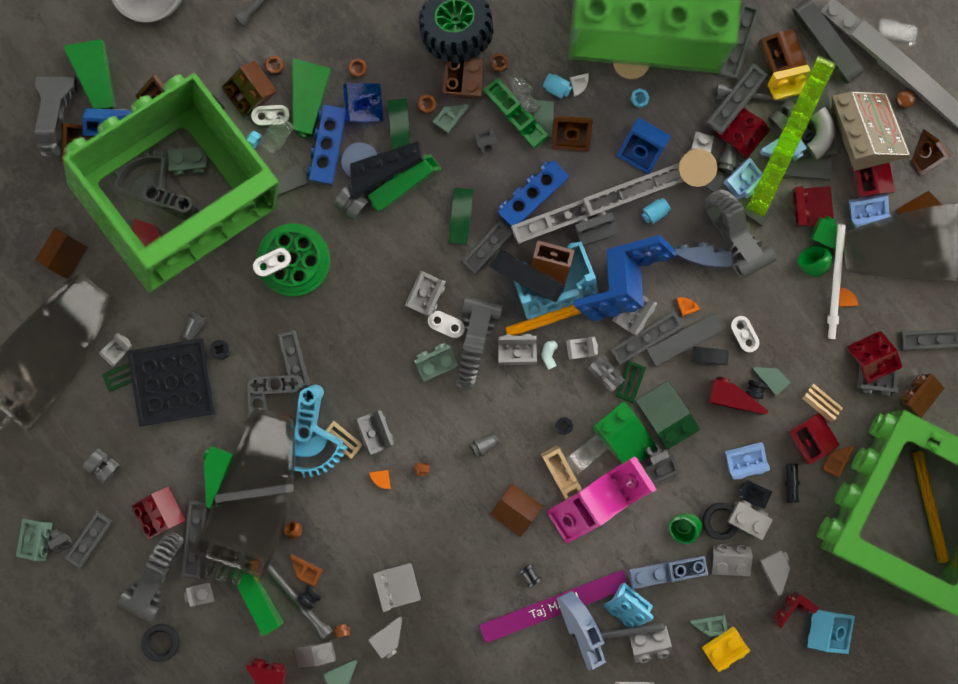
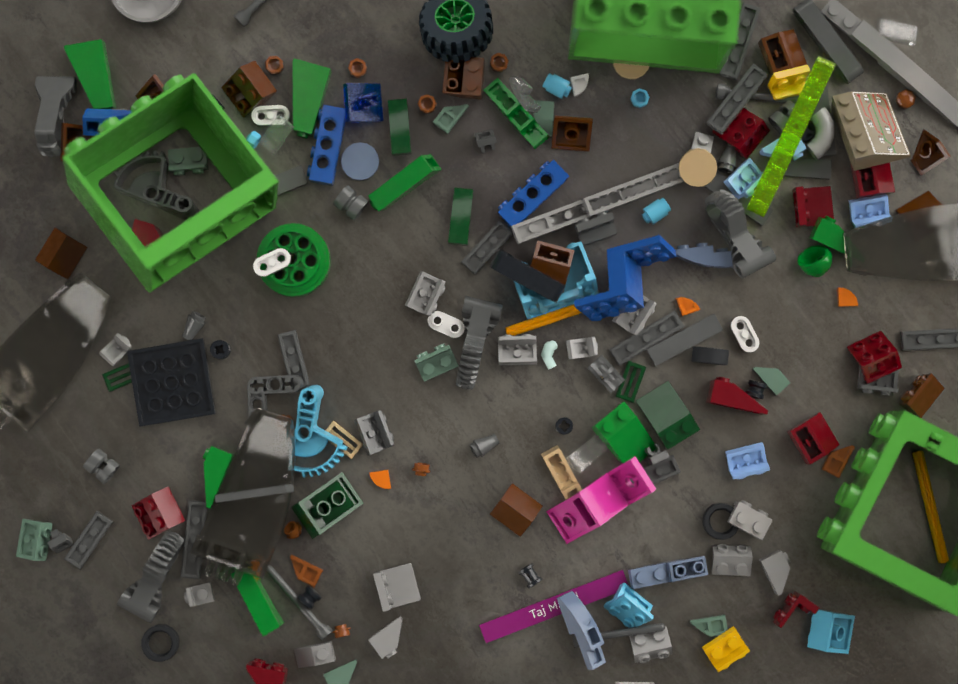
black wing [350,141,424,199] -> none
blue slope [616,117,671,174] -> none
green hat [669,513,702,544] -> none
black bracket [739,480,772,509] -> none
black pin [785,464,800,503] -> none
tan tile [802,384,843,423] -> none
white bar [827,224,846,339] -> none
none -> dark green slope [291,472,364,539]

